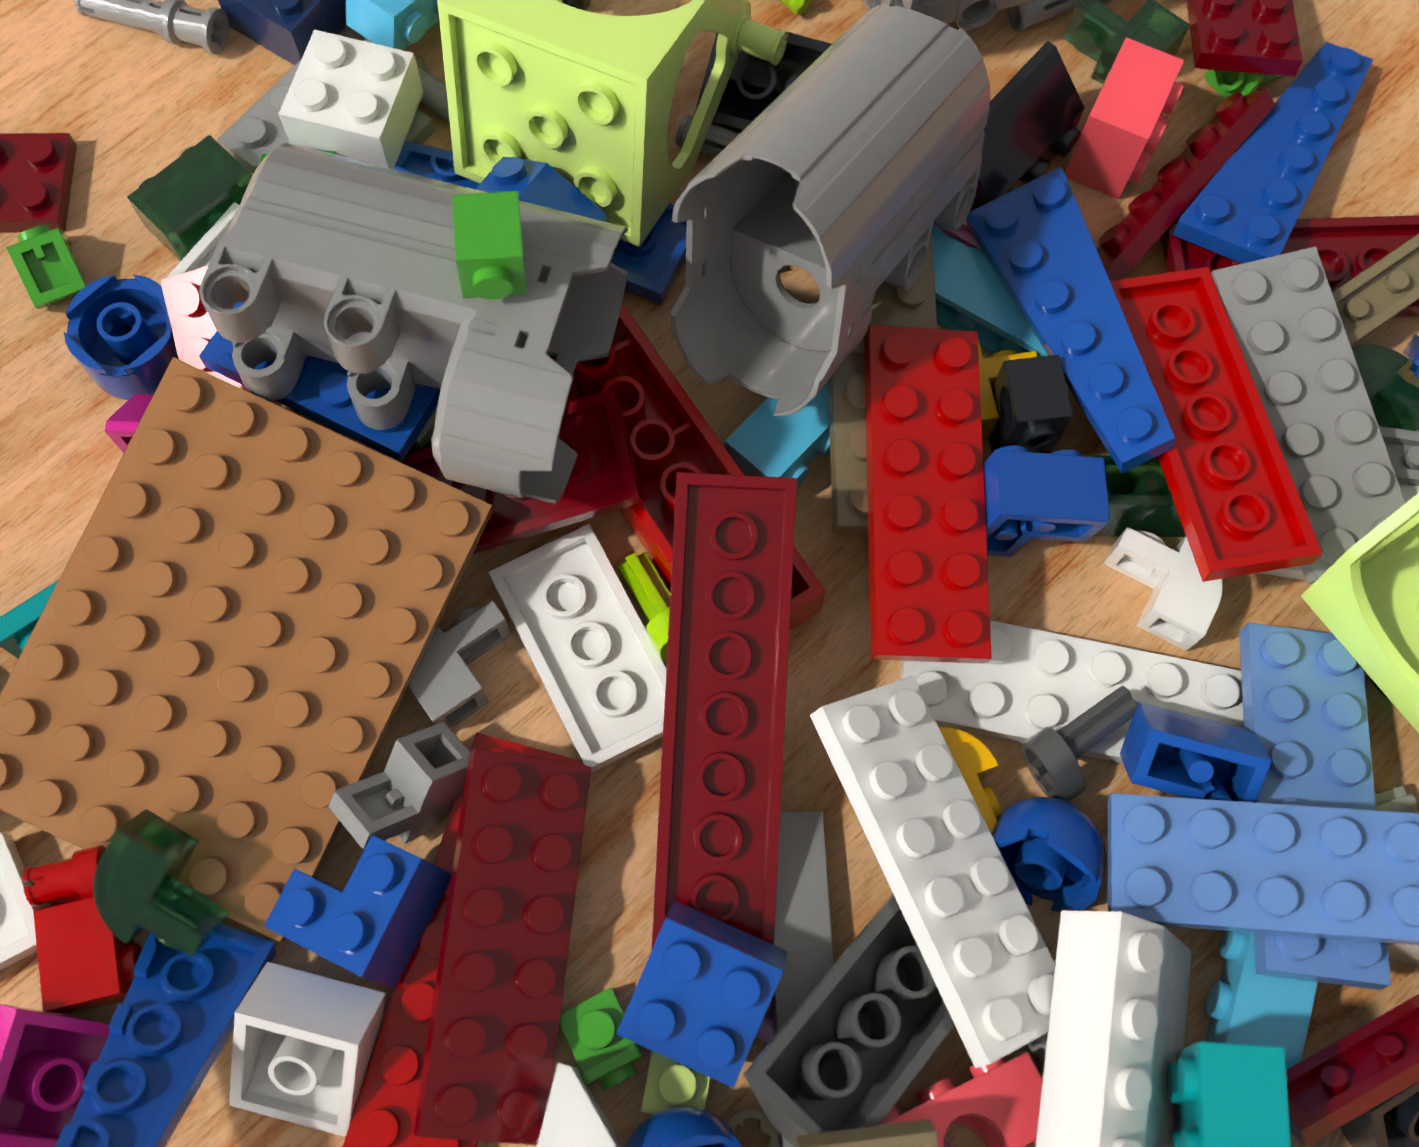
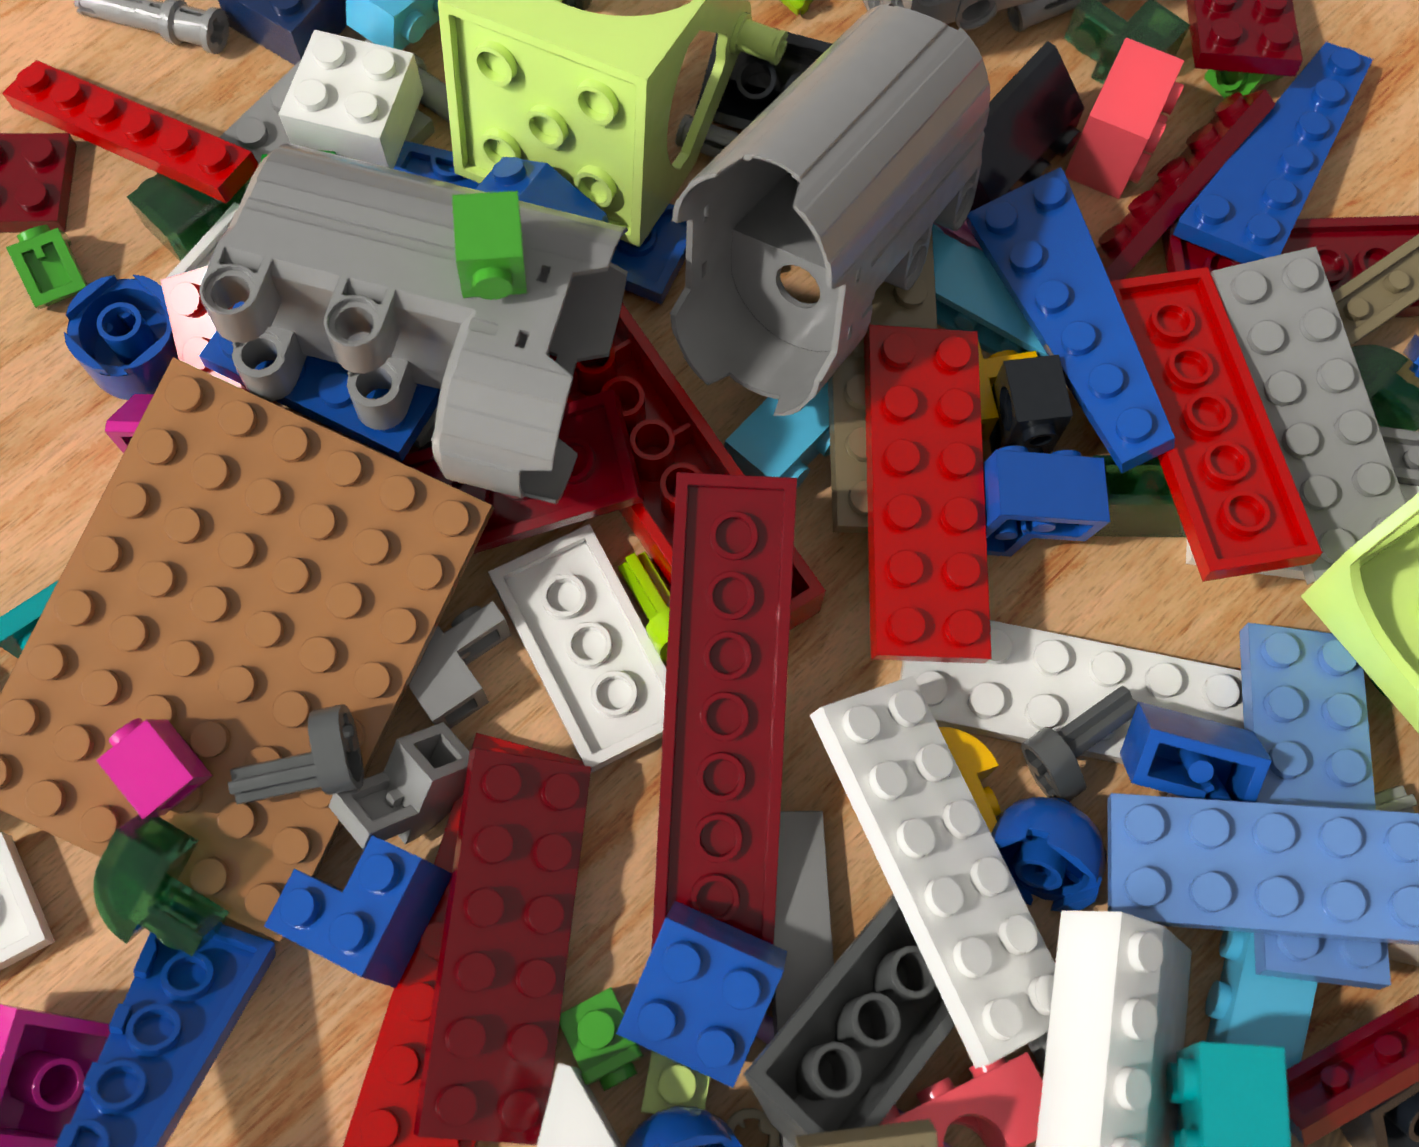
red hinge [22,845,142,1015] -> none
white slope [229,962,386,1137] -> none
white brick [1103,527,1223,651] -> none
none -> red plate [2,60,259,204]
none -> dark pink brick [96,718,213,819]
none -> dark grey piece [228,704,364,805]

